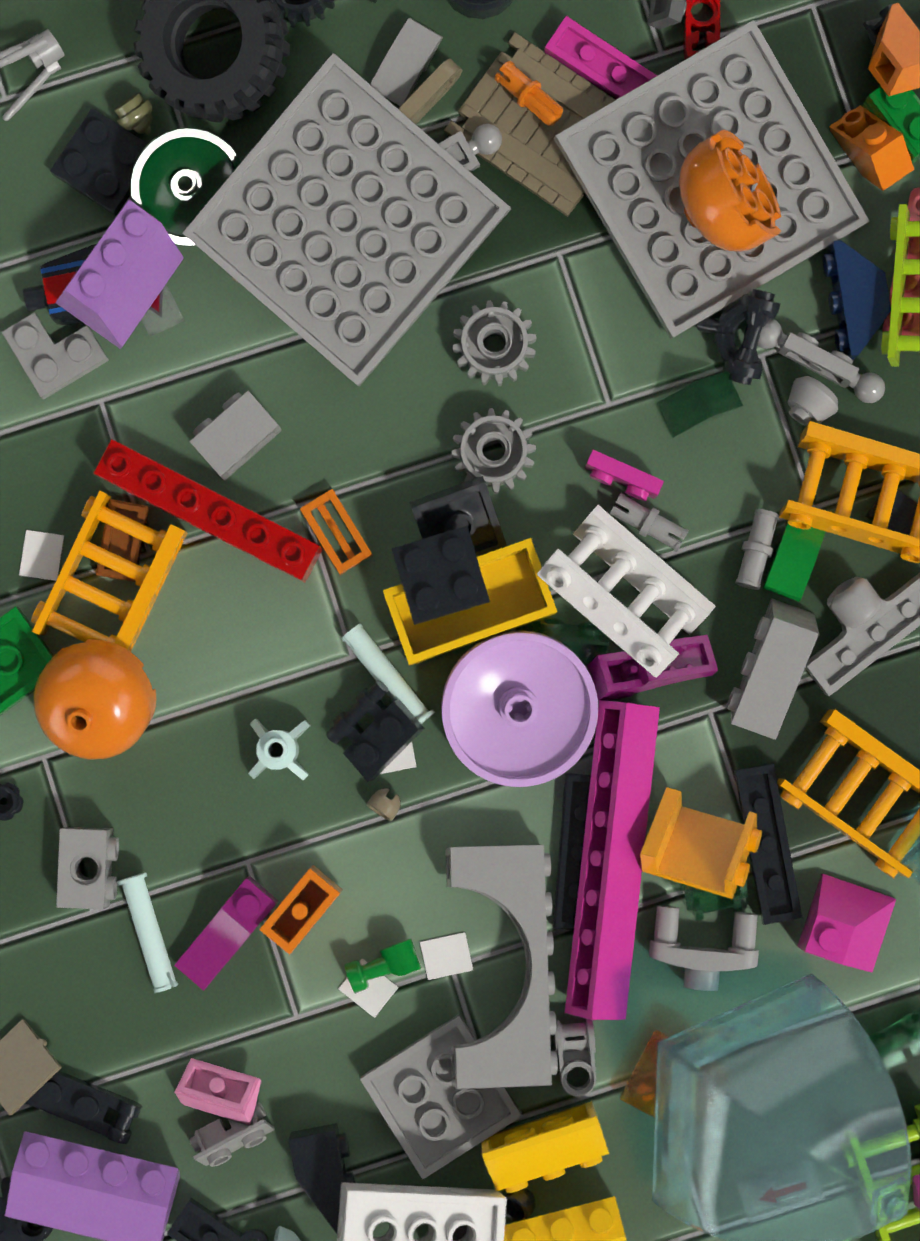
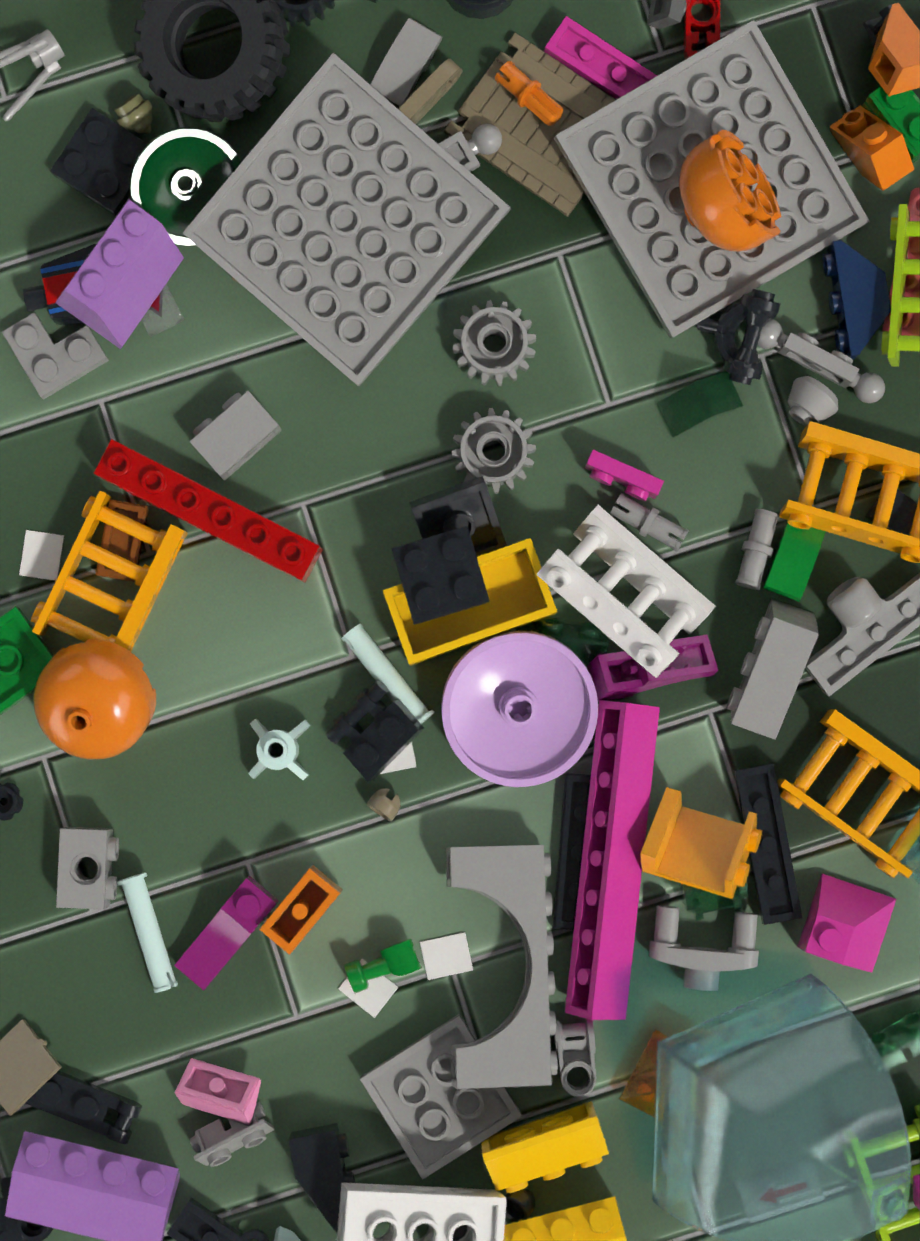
orange tile [300,489,373,575] -> none

